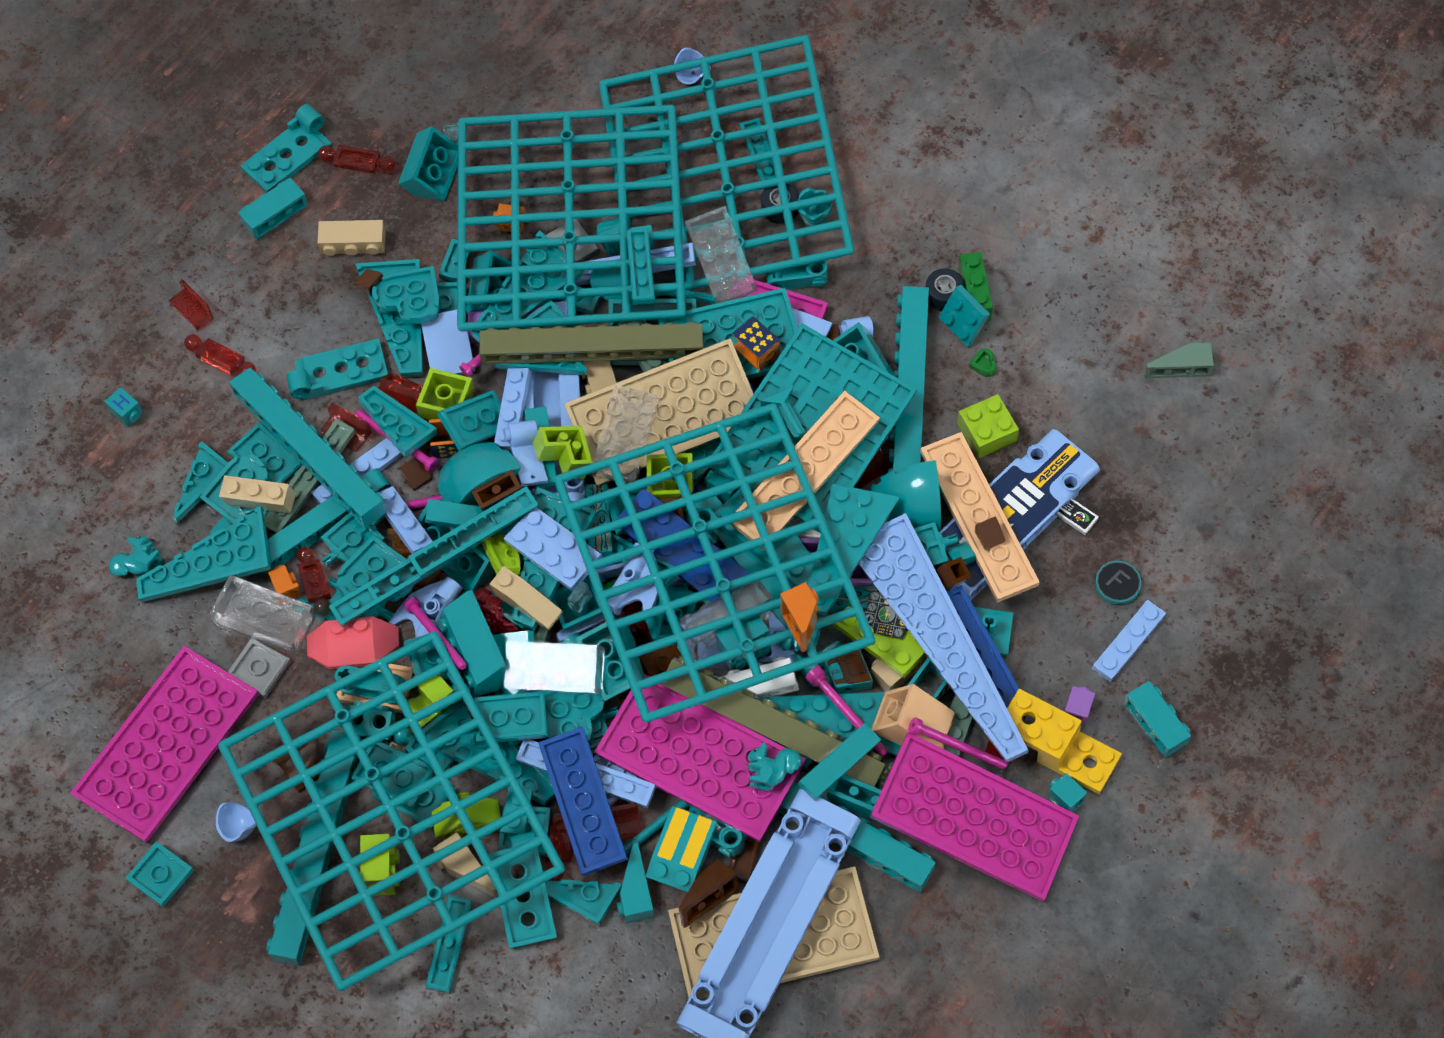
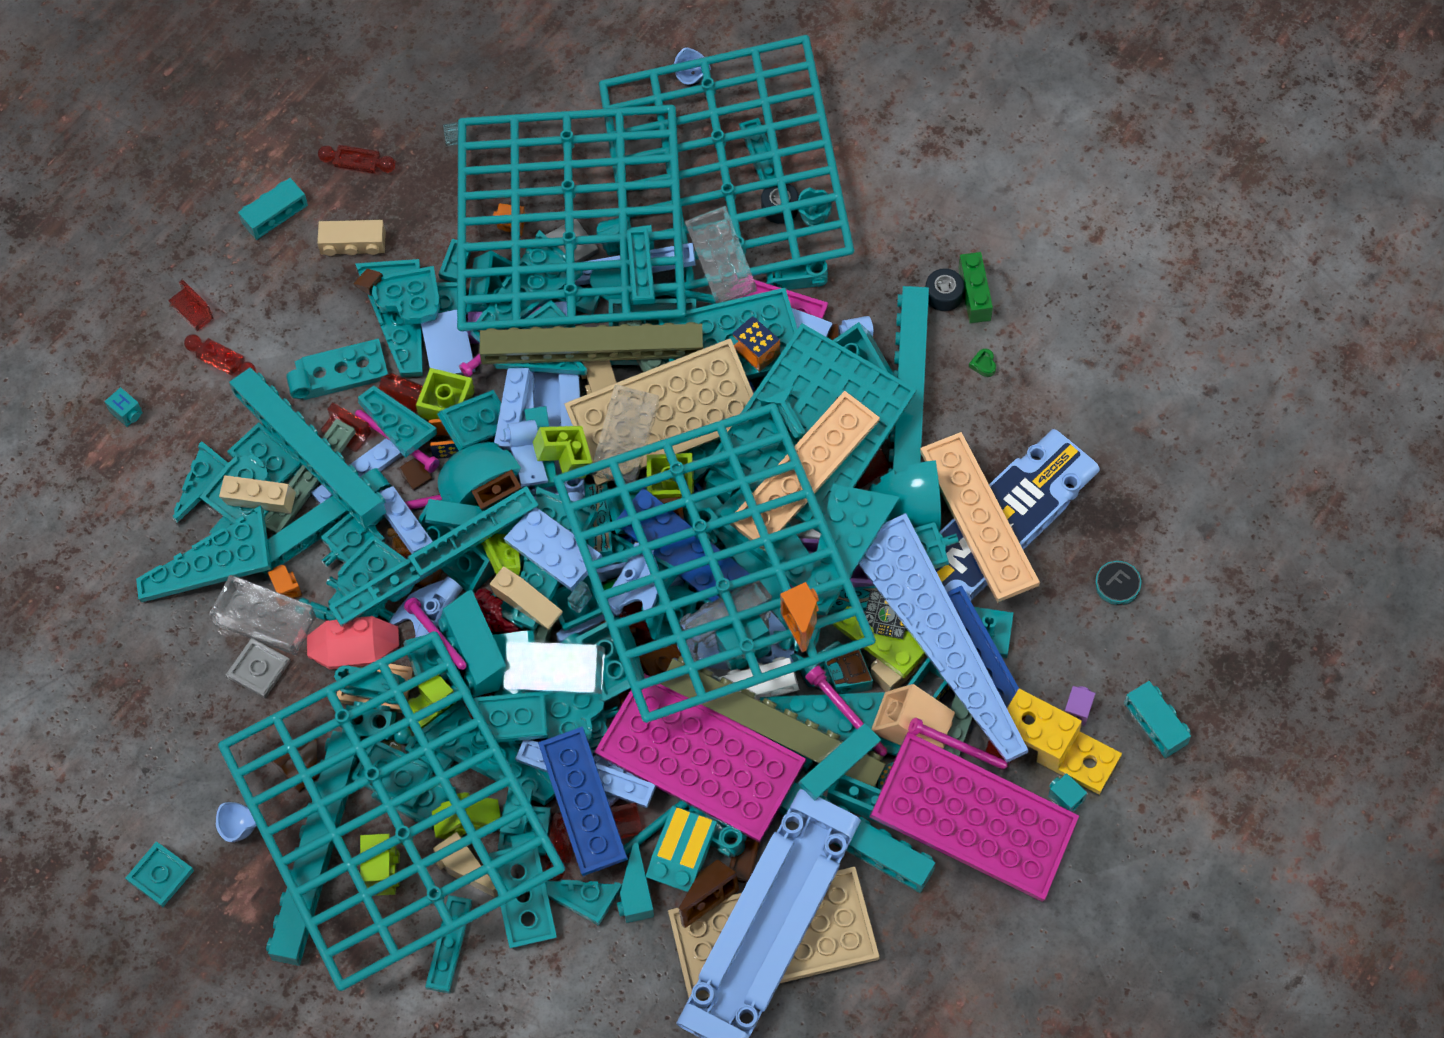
dark pink plate [70,646,259,844] -> none
teal animal [108,536,165,577] -> none
teal hinge [240,104,332,193] -> none
clear red plate [296,547,331,617] -> none
teal slope [398,126,458,202] -> none
teal animal [748,742,802,791] -> none
reddish brown brick [935,557,972,591] -> none
teal plate [938,285,990,347] -> none
teal slope [946,542,976,565] -> none
lime brick [957,394,1019,459] -> none
reddish brown slope [975,516,1006,550] -> none
tile [1057,498,1099,535] -> none
light blue plate [1092,600,1166,682] -> none
sand green slope [1144,341,1214,378] -> none

